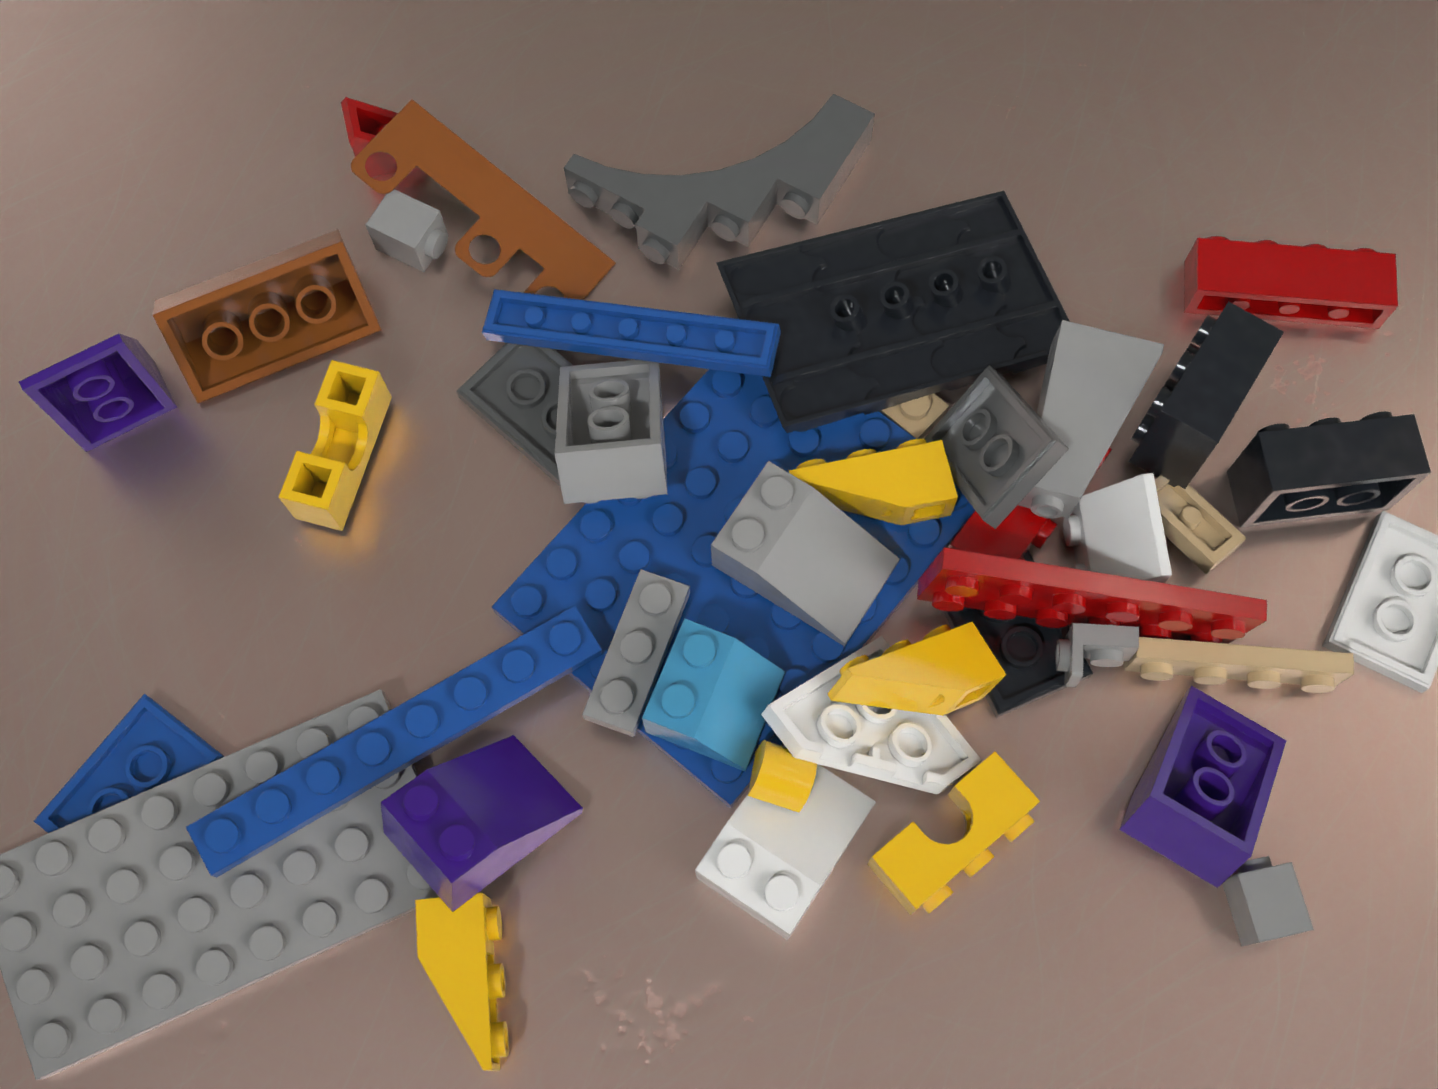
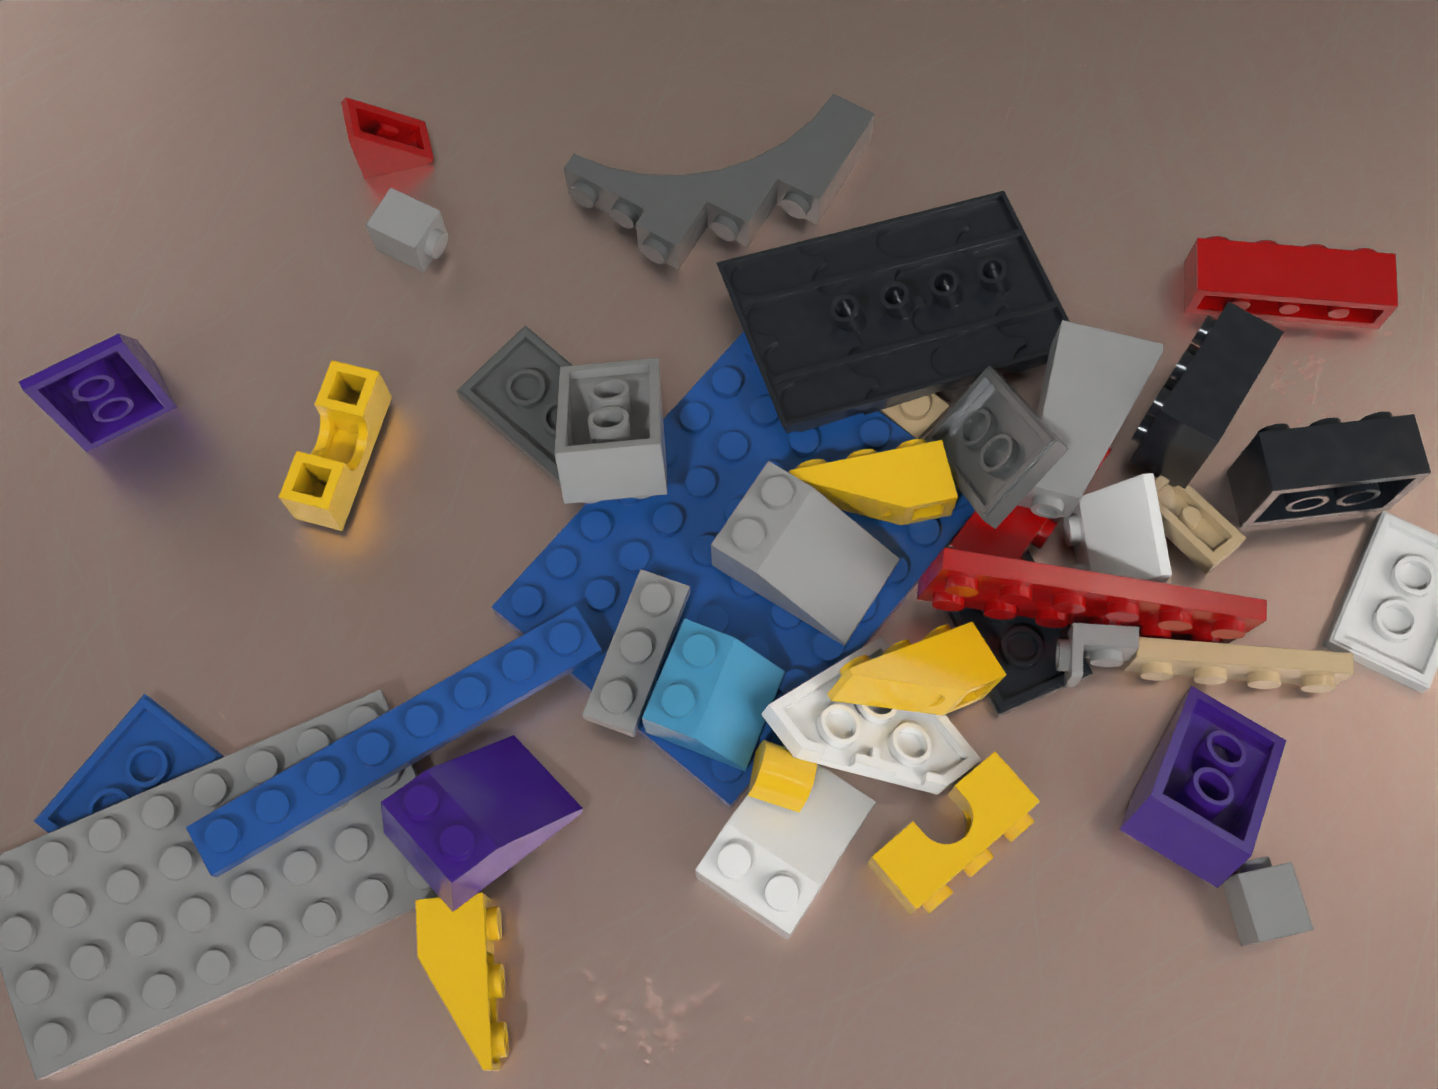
dark orange slope [152,229,381,403] -> none
dark orange piece [351,99,616,300] -> none
blue tile [482,289,781,377] -> none

